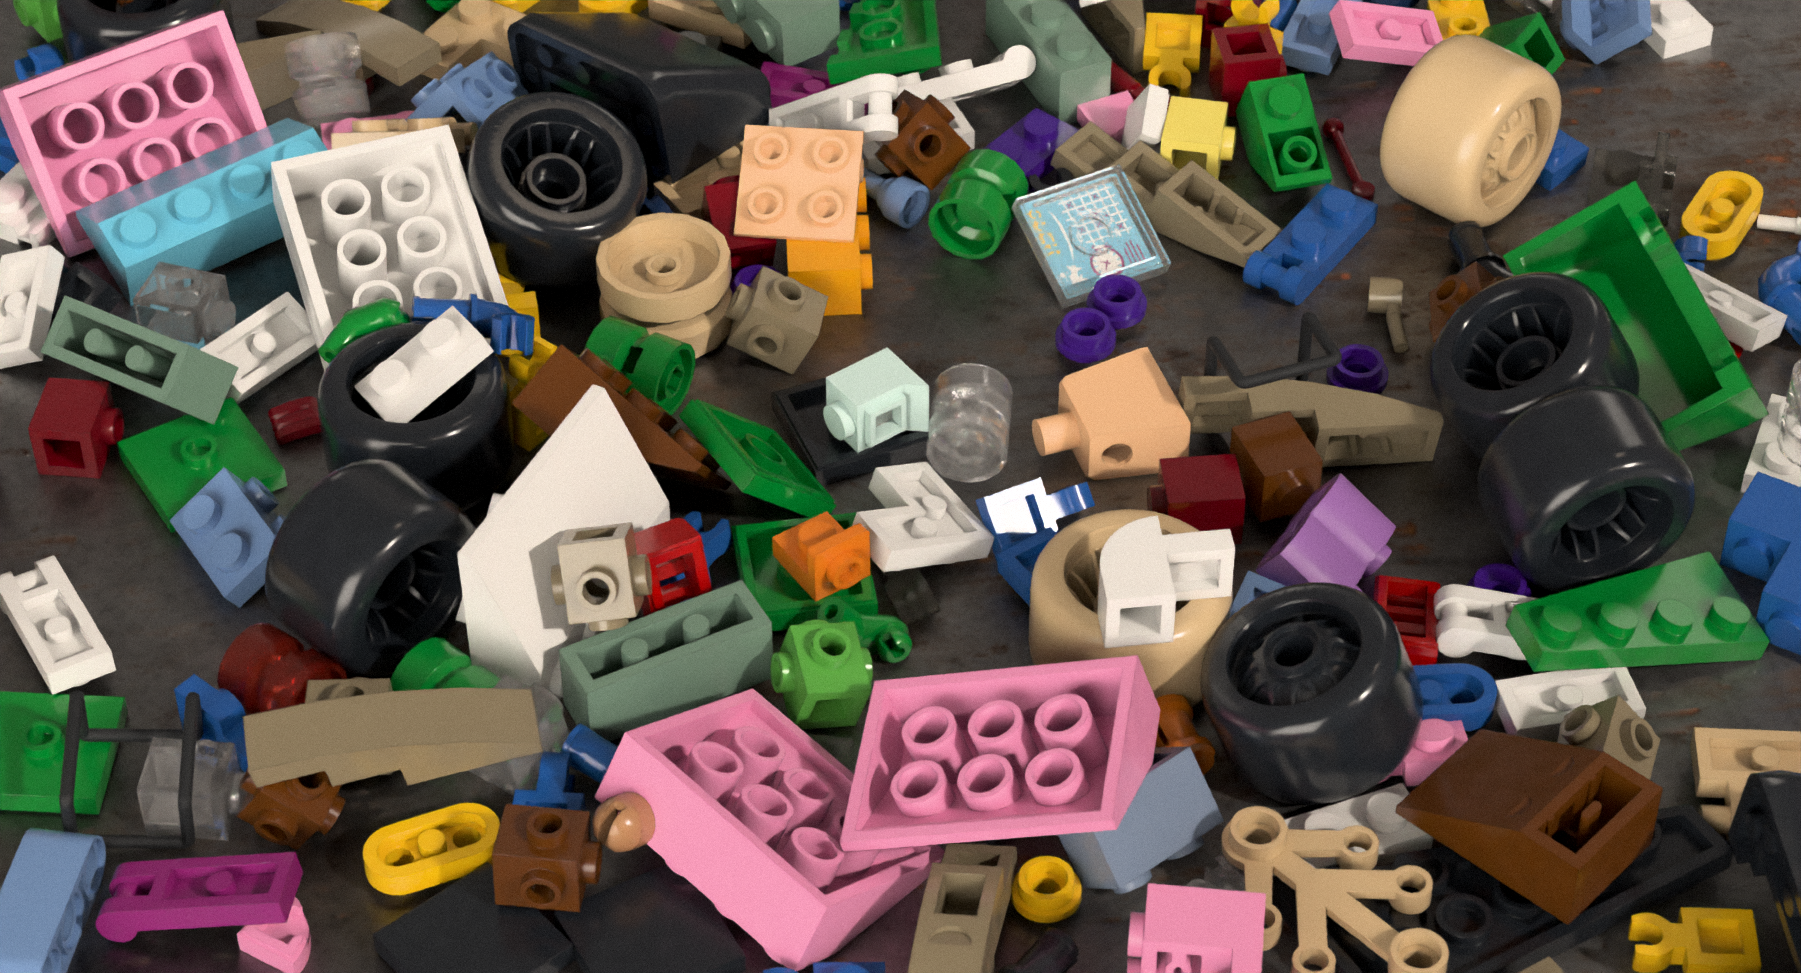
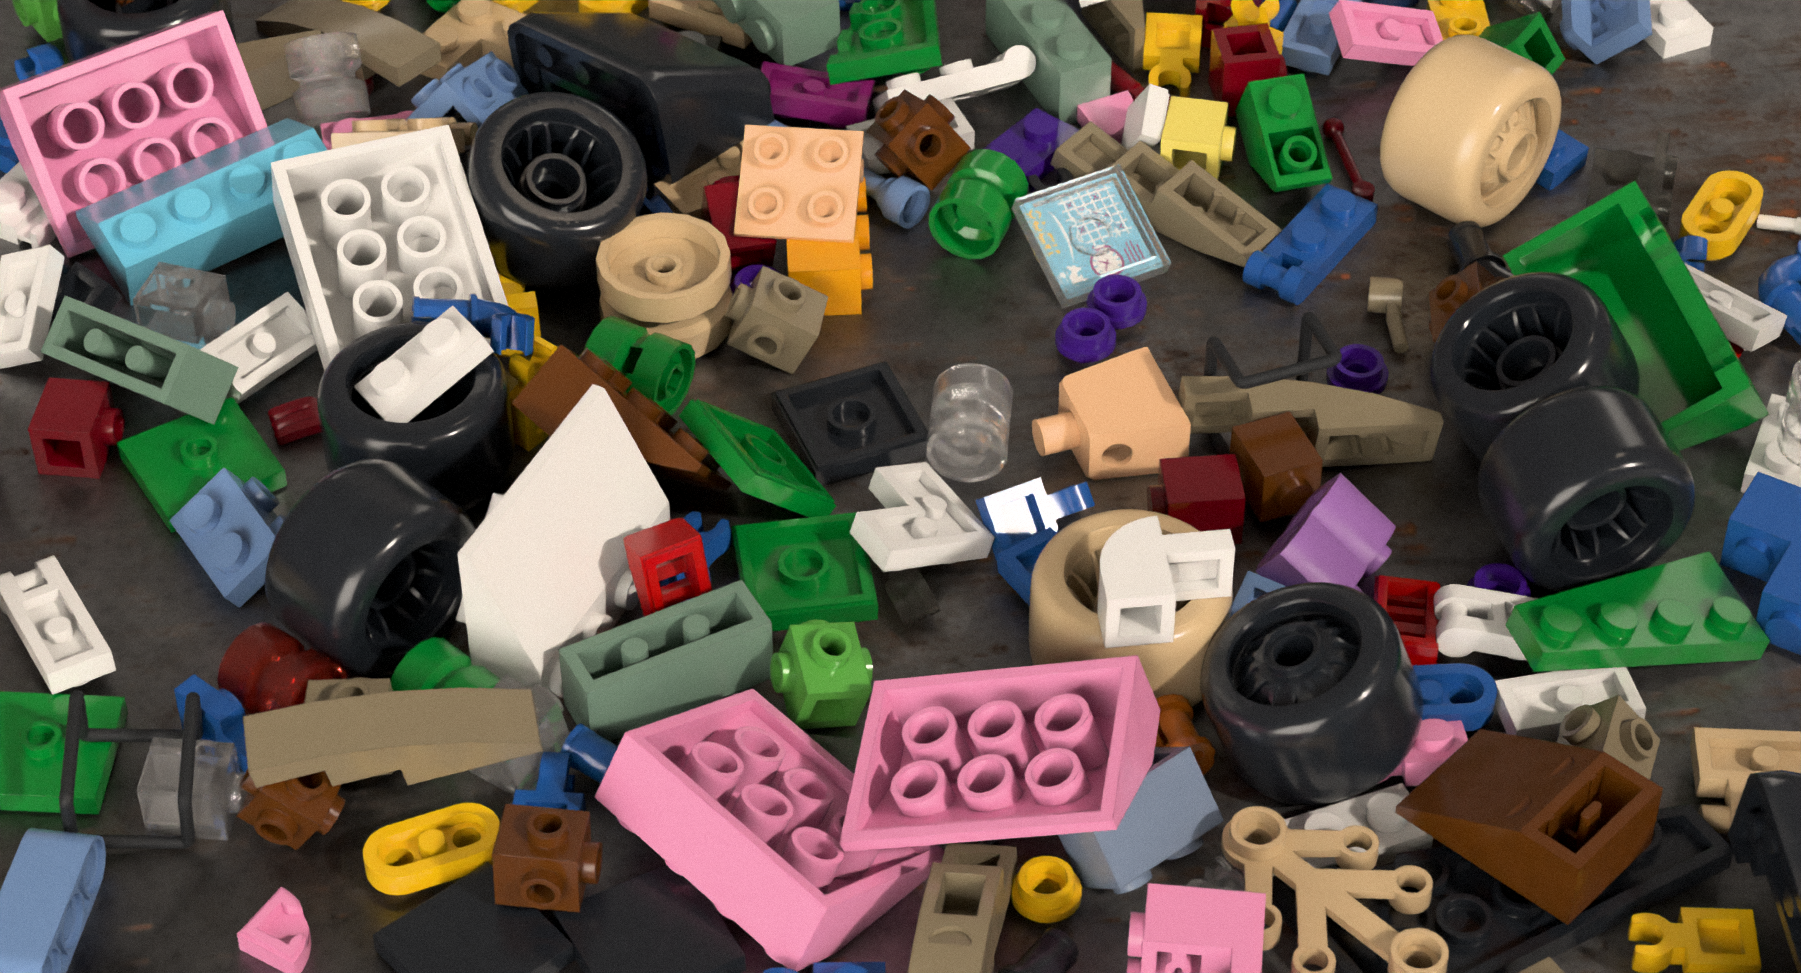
magenta plate [95,852,303,942] -> none
green arm [318,297,411,363] -> none
brick [551,522,652,631] -> none
medium nougat hinge [592,792,656,852] -> none
white plate [769,73,898,144] -> none
orange bracket [772,511,871,602] -> none
green arm [817,597,912,663] -> none
light aqua window [823,347,929,453] -> none

